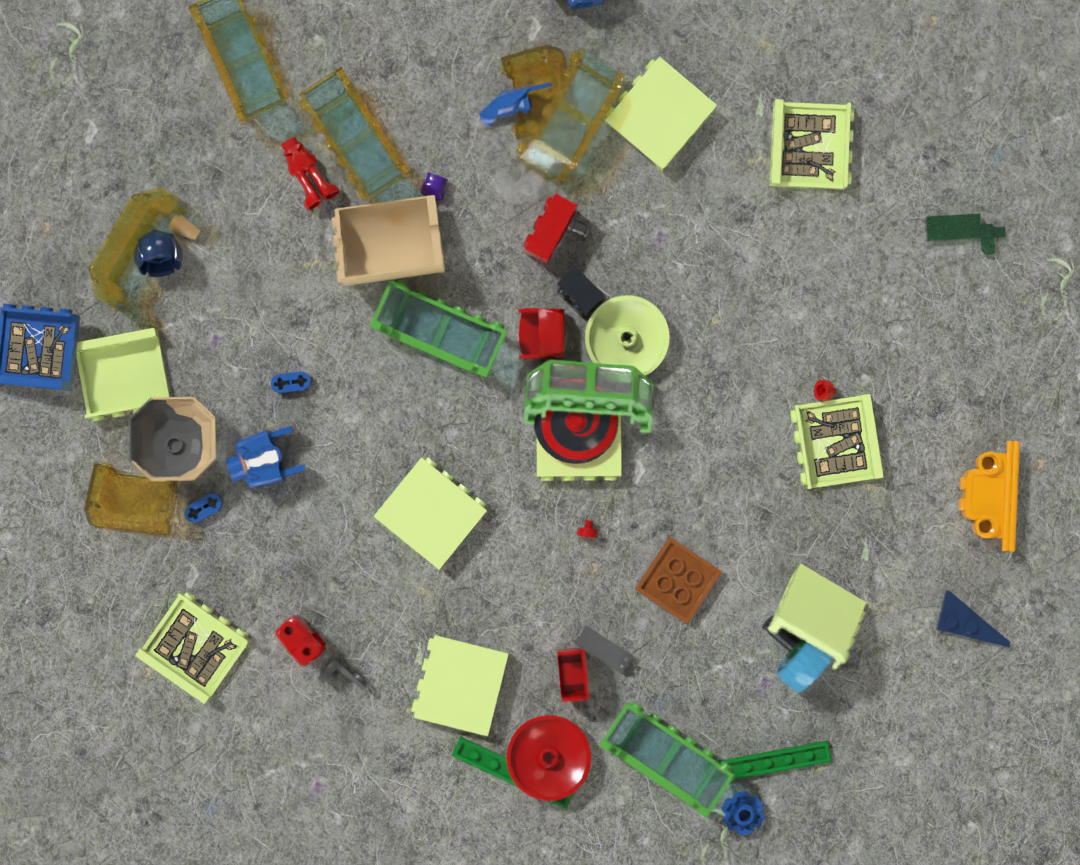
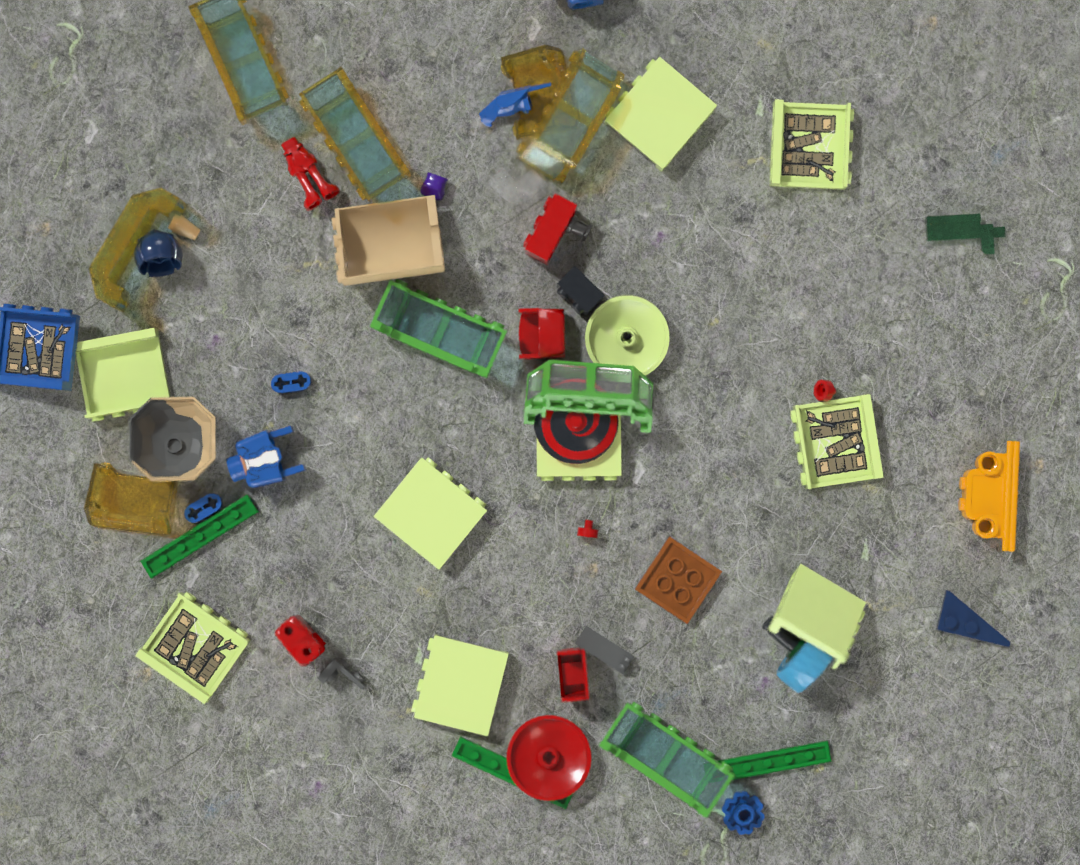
none -> green tile [140,494,259,579]

